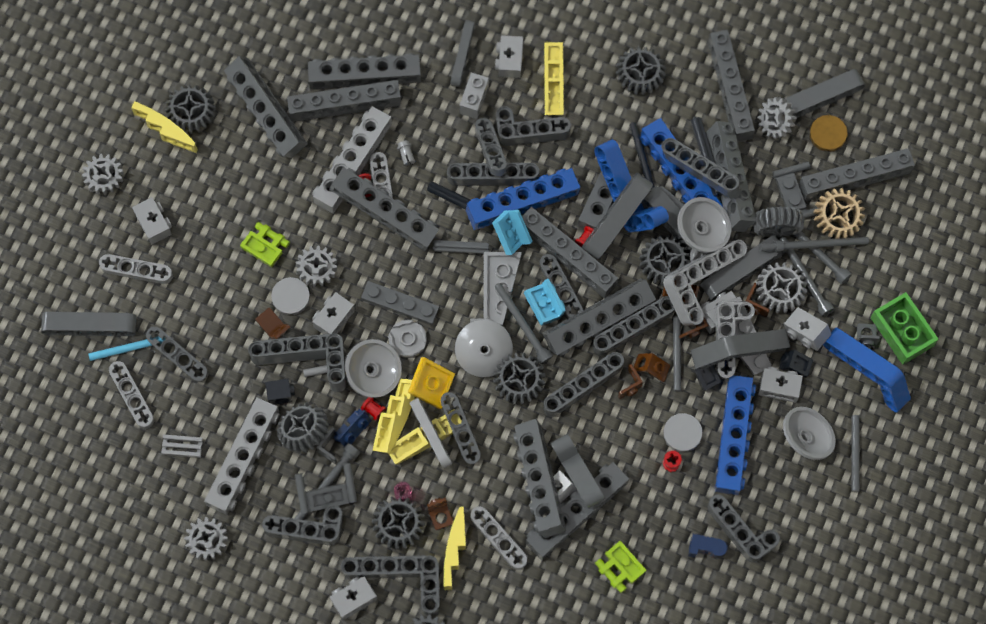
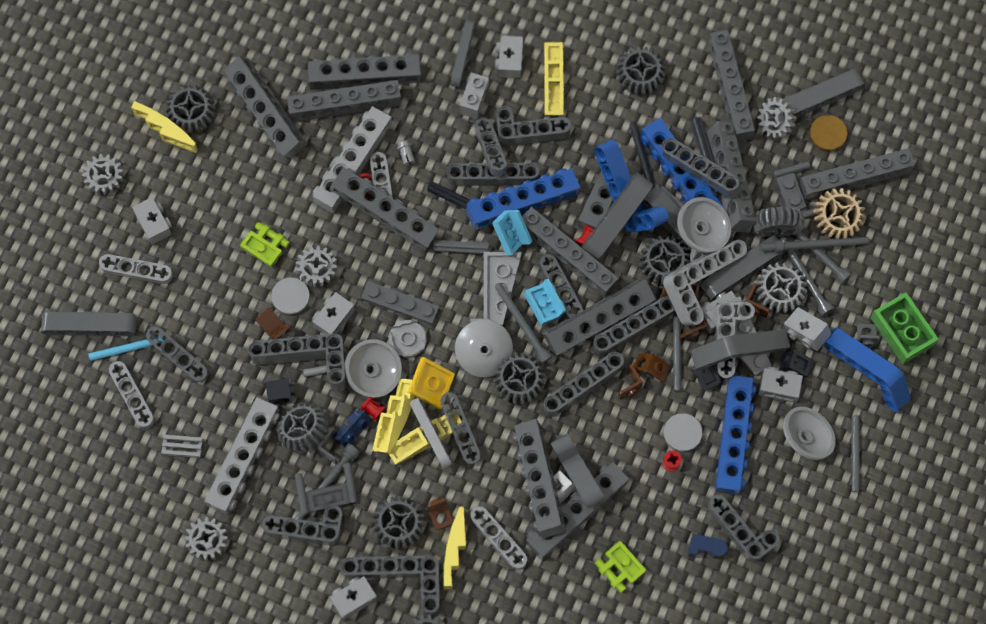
clear pink bush [394,482,412,502] -> none

